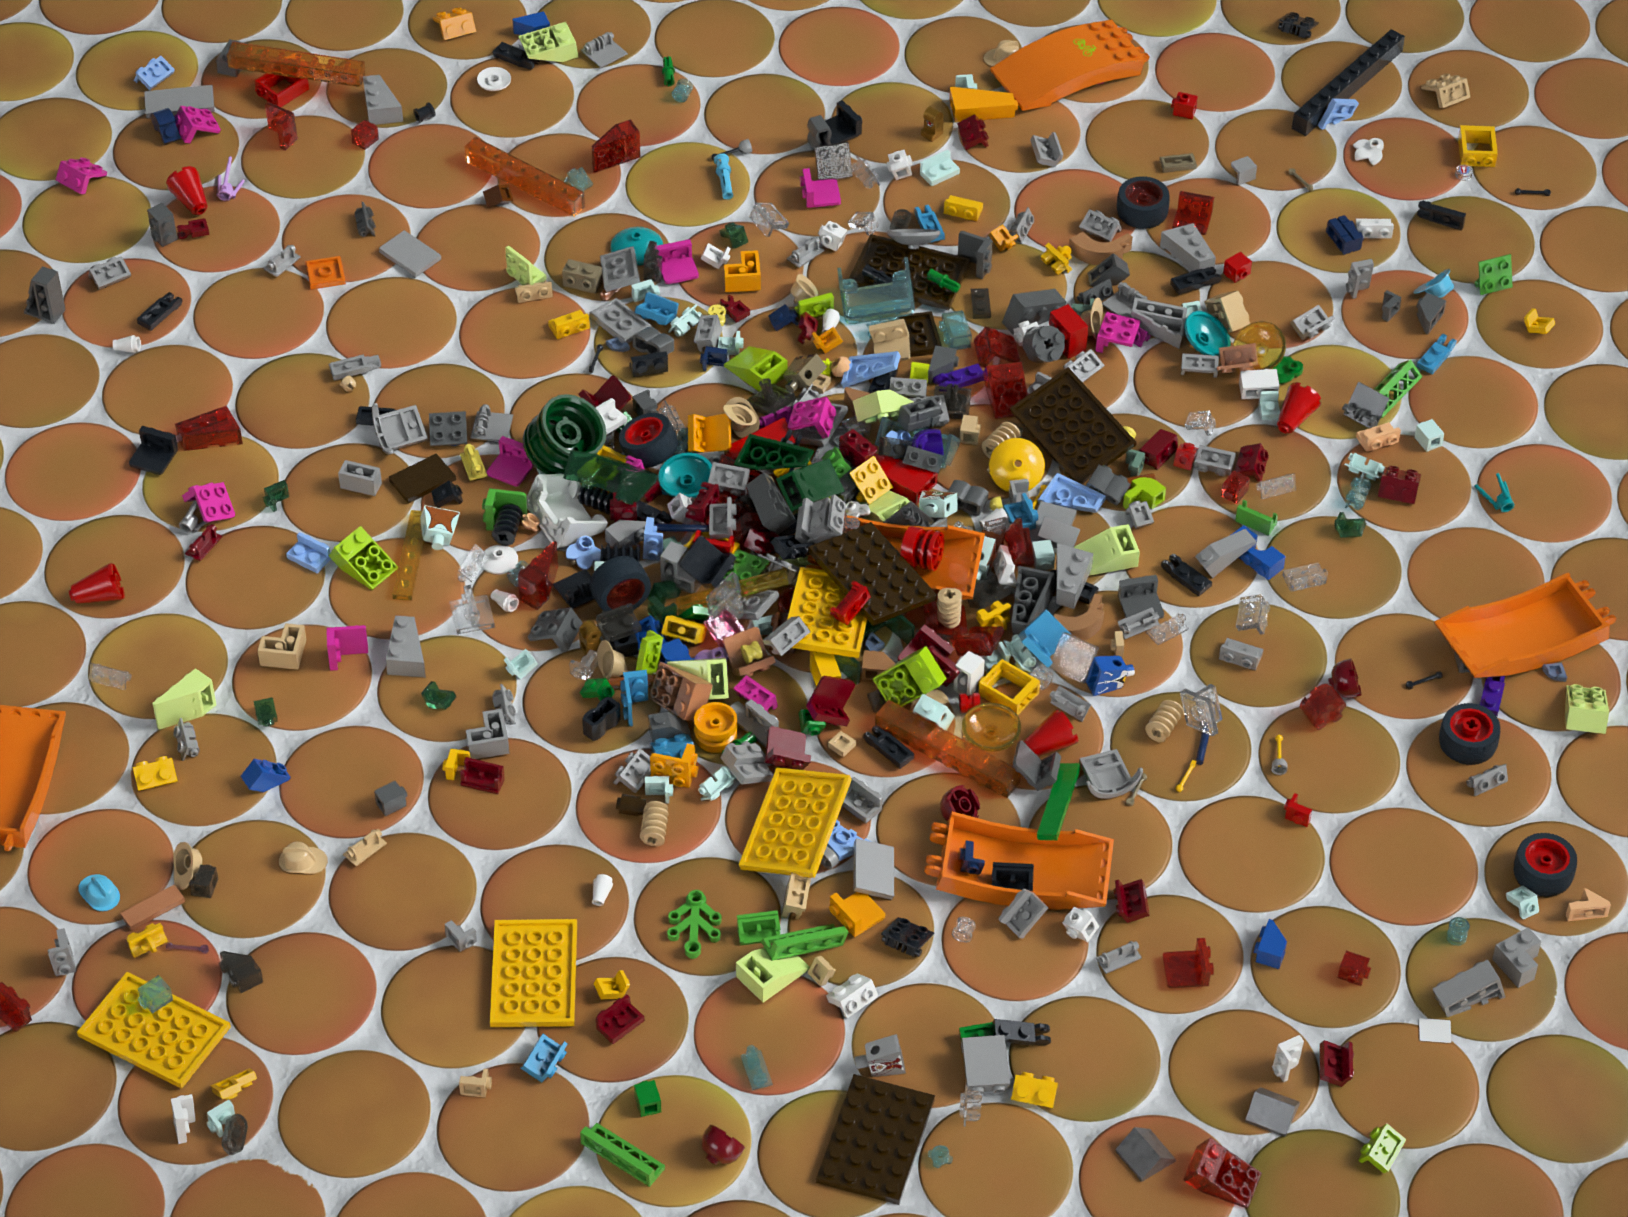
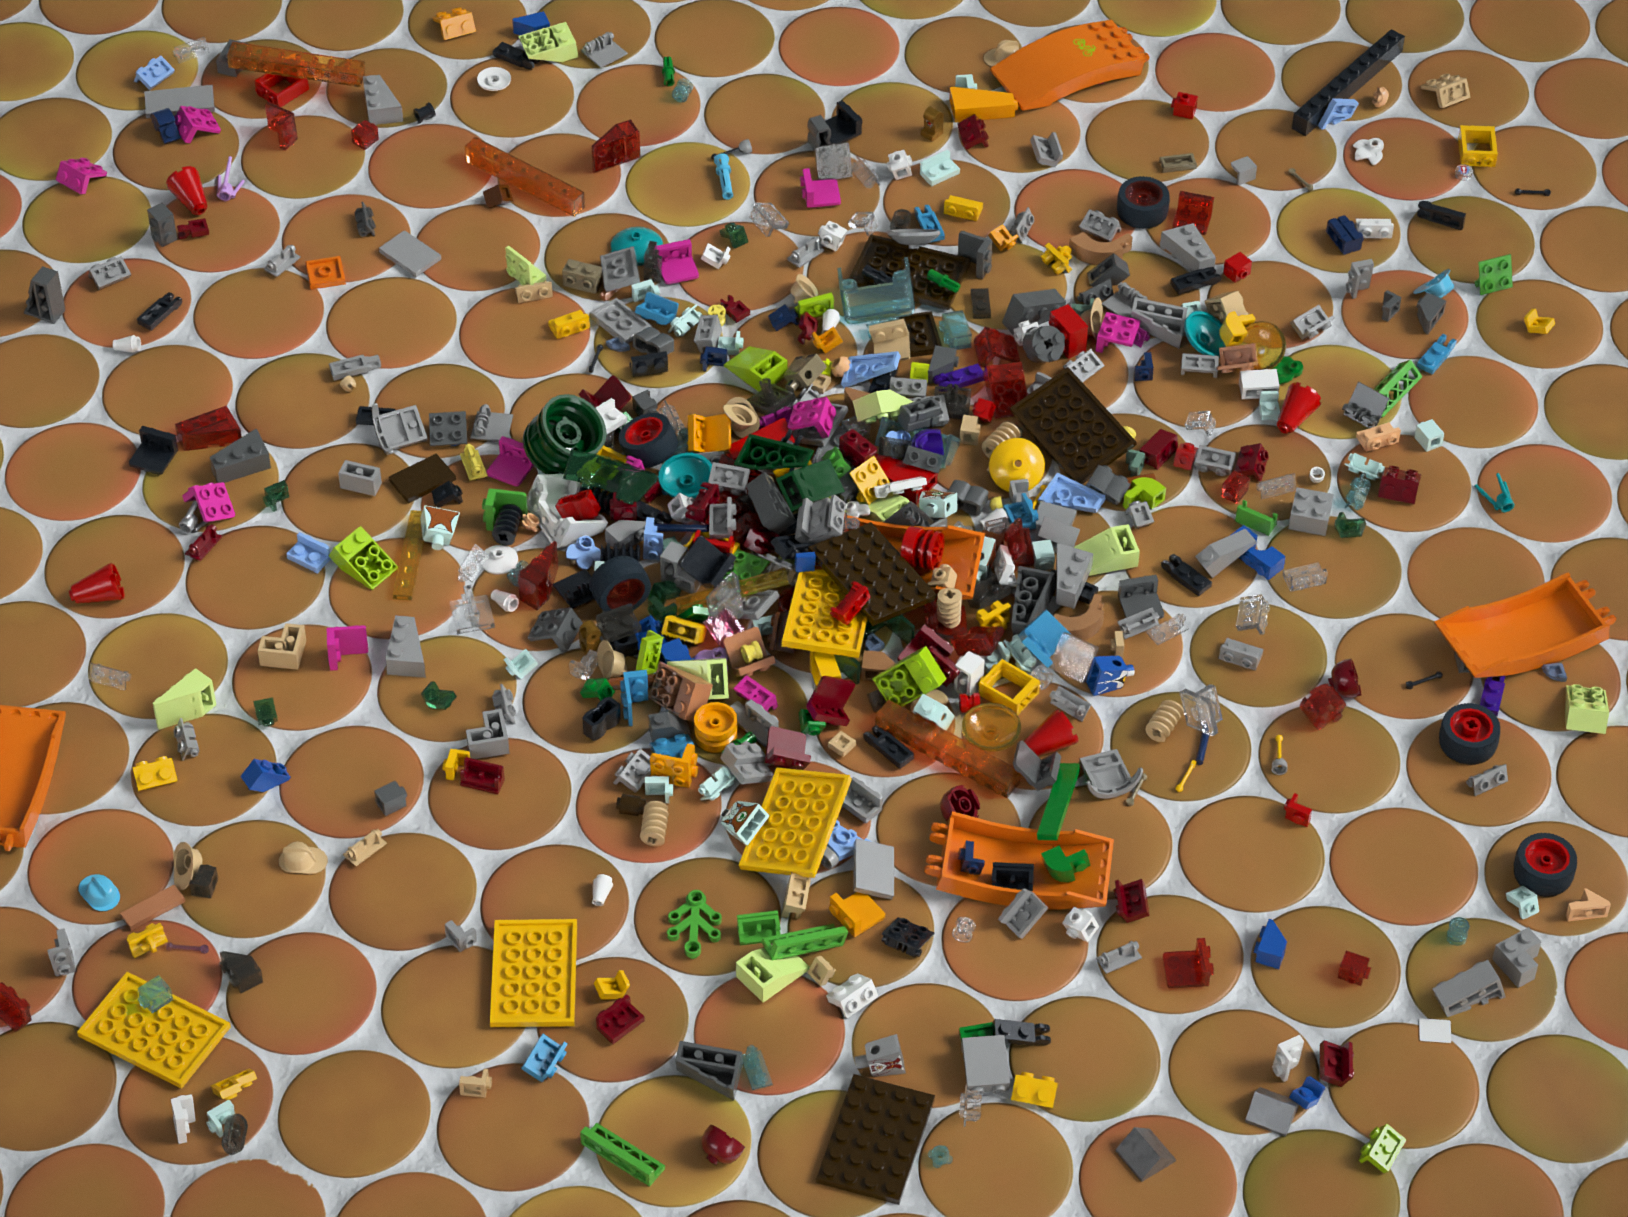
clear light blue bracket [564,167,593,194] -> none
green brick [634,1080,662,1117] -> none
light orange brick [724,250,761,292] -> none
light grey hinge [762,616,810,656] -> none
clear red slope [1183,1138,1262,1208] -> none
black hinge [1278,12,1319,39] -> none
none -> clear hinge [172,37,210,63]
none -> dark grey wedge [210,428,271,483]
none -> red brick [555,490,601,521]
none -> dark grey wedge [675,1041,743,1100]
none -> light aqua torso [721,801,770,846]
none -> blue tile [794,552,816,572]
none -> white hinge [873,476,927,498]
none -> tan brick [928,564,957,588]
none -> red brick [972,398,996,423]
none -> green brick [1041,845,1091,882]
none -> dark blue bracket [1134,352,1154,381]
none -> yellow brick [1219,311,1256,347]
none -> light grey brick [1288,487,1334,536]
none -> blue bracket [1289,1076,1325,1110]
none -> white hinge [1309,467,1325,483]
none -> light nougat plate [1372,86,1389,107]

